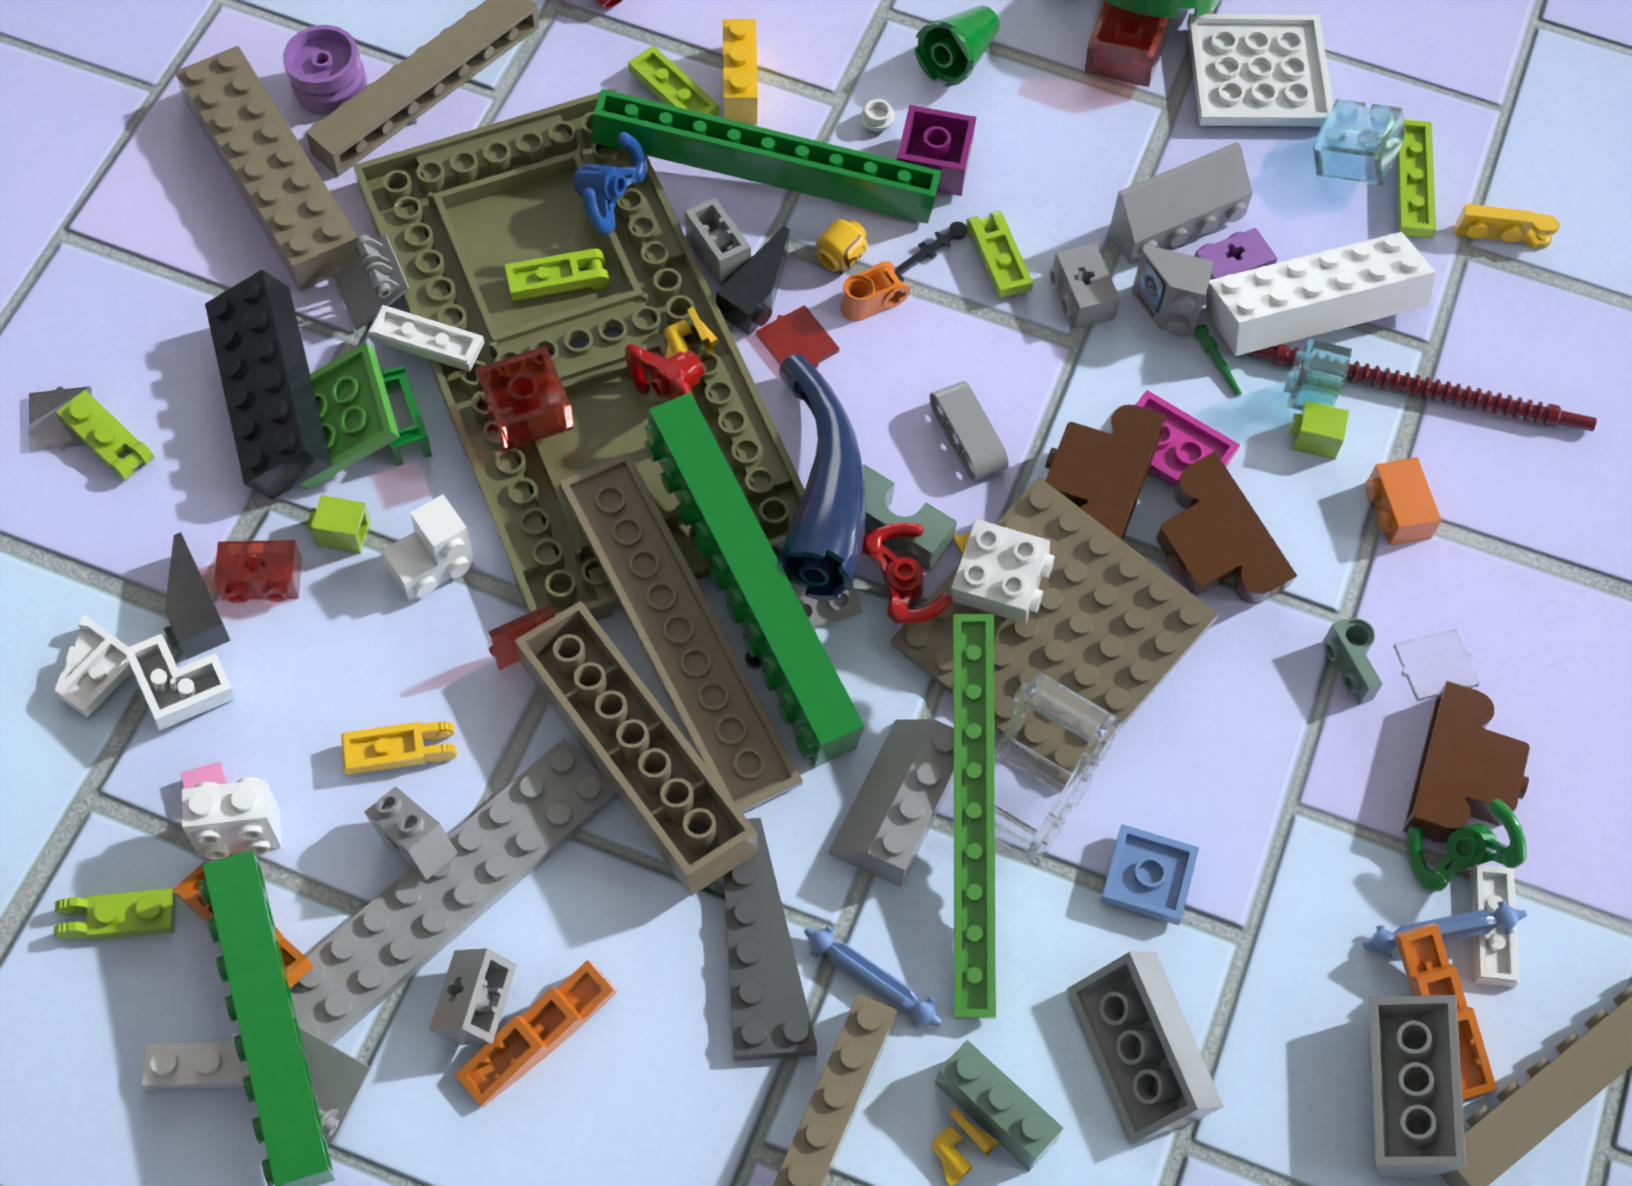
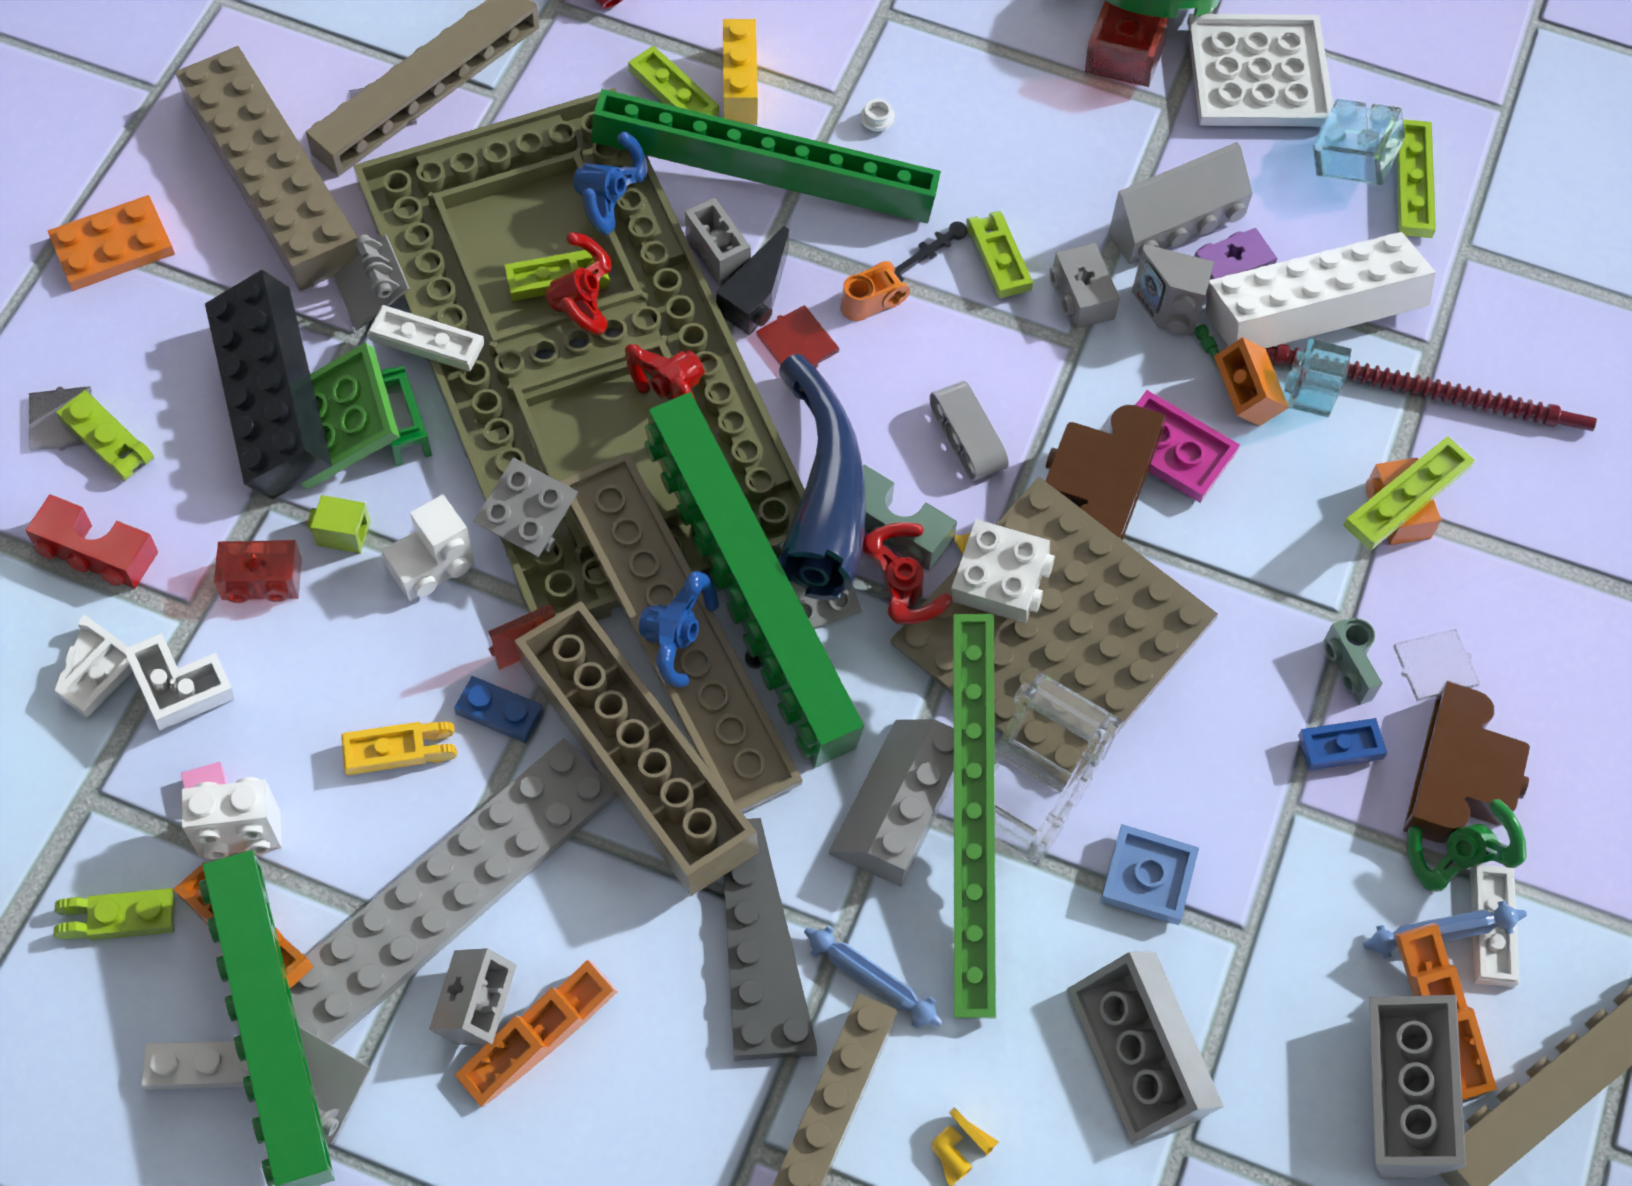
black slope [164,532,231,659] -> none
medium lavender wheel [283,25,367,115] -> none
light grey brick [364,786,458,880] -> none
clear red brick [475,346,574,452] -> none
yellow piece [664,306,720,358] -> none
yellow head [816,219,868,272] -> none
magenta brick [897,105,977,196] -> none
green cone [915,5,1000,86] -> none
sand green brick [935,1040,1064,1171] -> none
reddish brown brick [1156,451,1297,604] -> none
lime brick [1289,400,1349,459] -> none
yellow hinge [1454,204,1560,249] -> none
none -> arch [25,494,158,589]
none -> orange plate [47,195,175,291]
none -> blue plate [454,676,543,744]
none -> light grey hinge [473,457,578,557]
none -> red piece [546,232,612,336]
none -> blue piece [639,571,719,688]
none -> orange brick [1214,337,1289,426]
none -> blue plate [1298,718,1387,771]
none -> lime plate [1343,436,1475,551]

